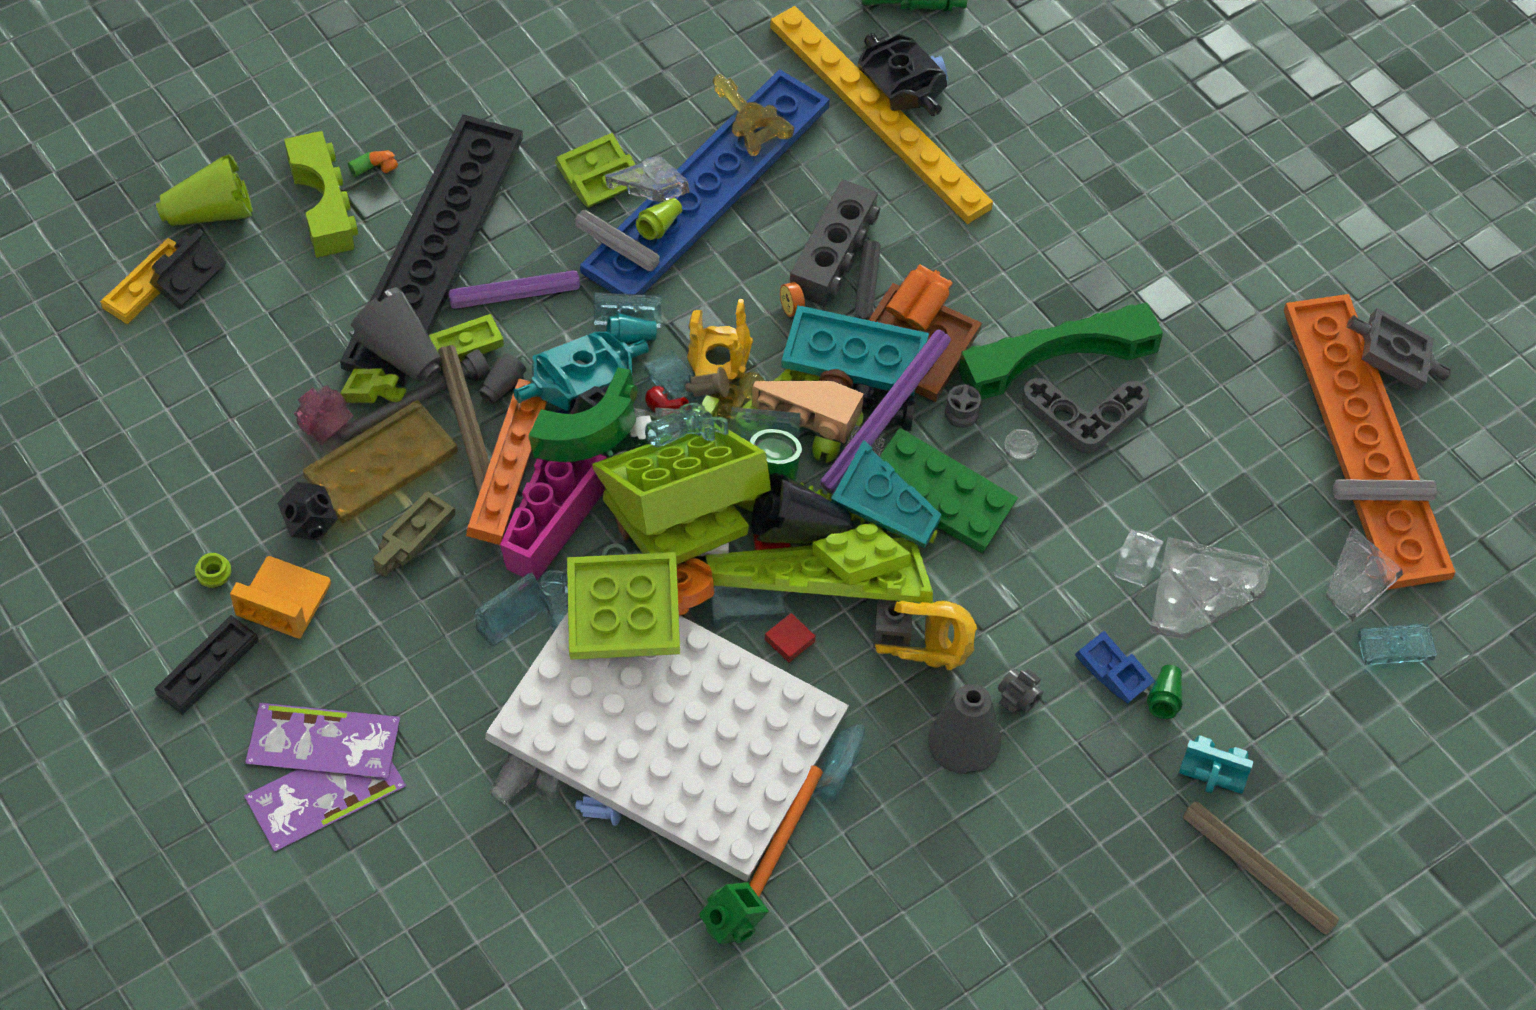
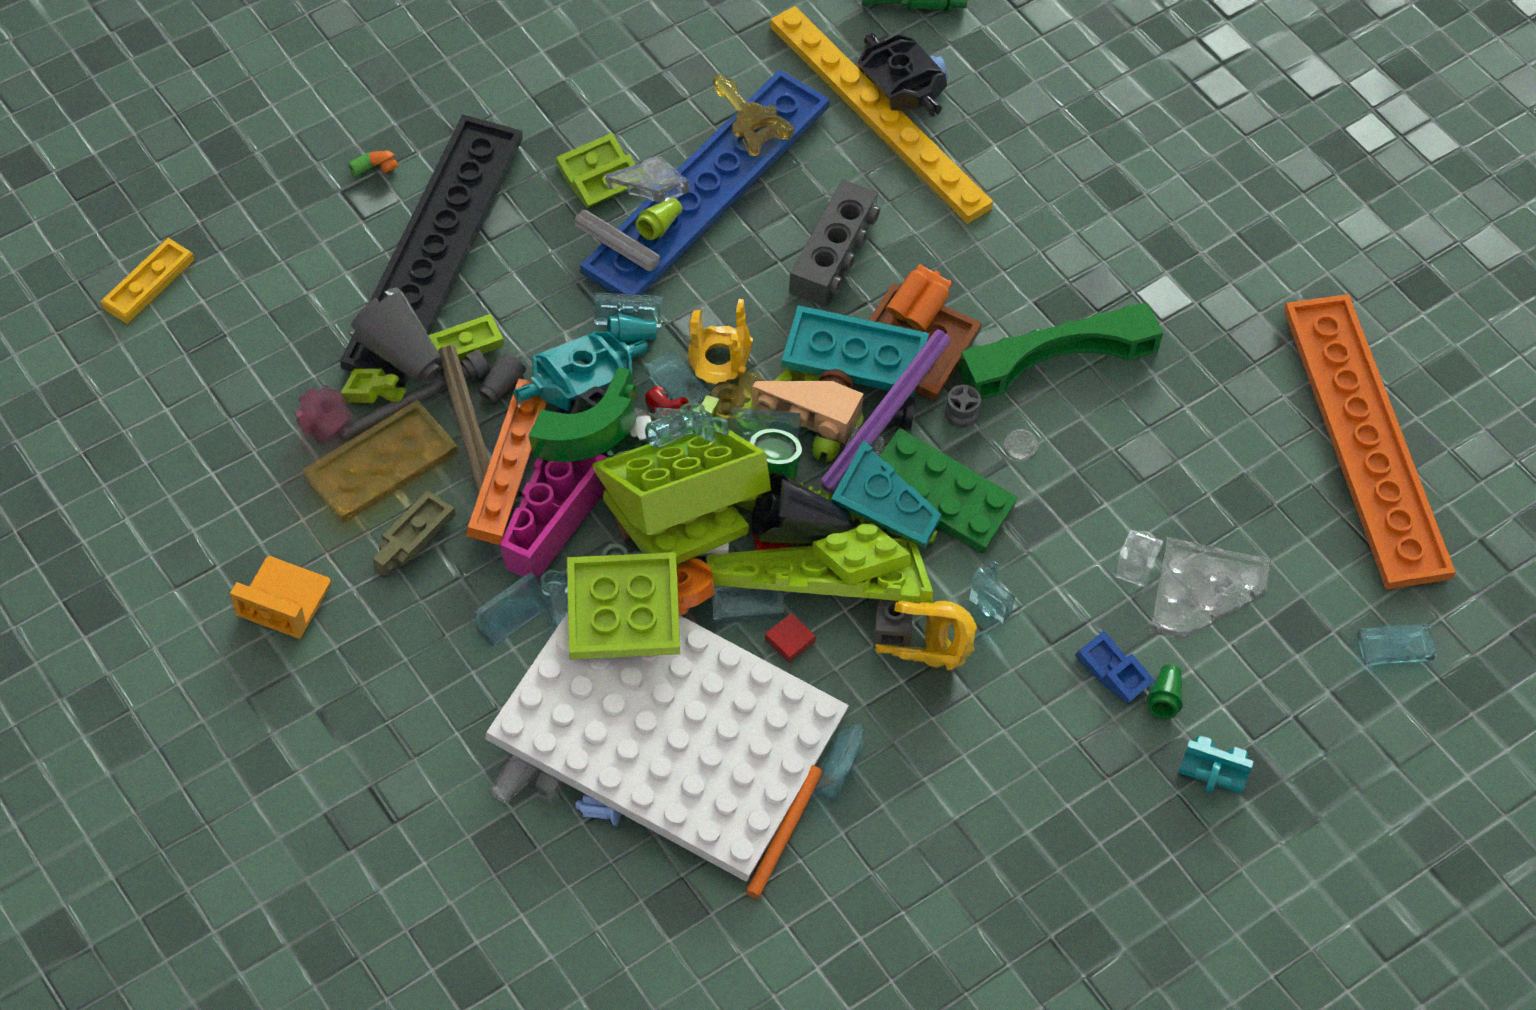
black bracket [149,229,226,310] -> none
black tile [154,615,259,715] -> none
lime cone [156,154,253,226] -> none
lime plate [195,553,232,588] -> none
medium lavender sticker [244,760,406,852] -> none
medium lavender sticker [245,703,400,778] -> none
black brick [277,482,338,540] -> none
lime arch [284,131,358,258] -> none
medium lavender axle [448,270,580,309] -> none
dark tan piece [685,367,729,398] -> none
green brick [698,882,769,944] -> none
orange tile [780,282,805,317] -> none
black plate [852,383,879,409] -> none
dark grey axle [854,240,881,320] -> none
dark grey cone [928,684,1001,774] -> none
dark grey gear [998,668,1043,714] -> none
dark grey beam [1022,378,1149,454] -> none
dark tan axle [1183,802,1339,935] -> none
clear wing [1326,527,1403,621] -> none
light grey axle [1333,479,1437,501] -> none
dark grey plate [1347,308,1451,391] -> none
none -> clear light blue bracket [969,560,1015,623]

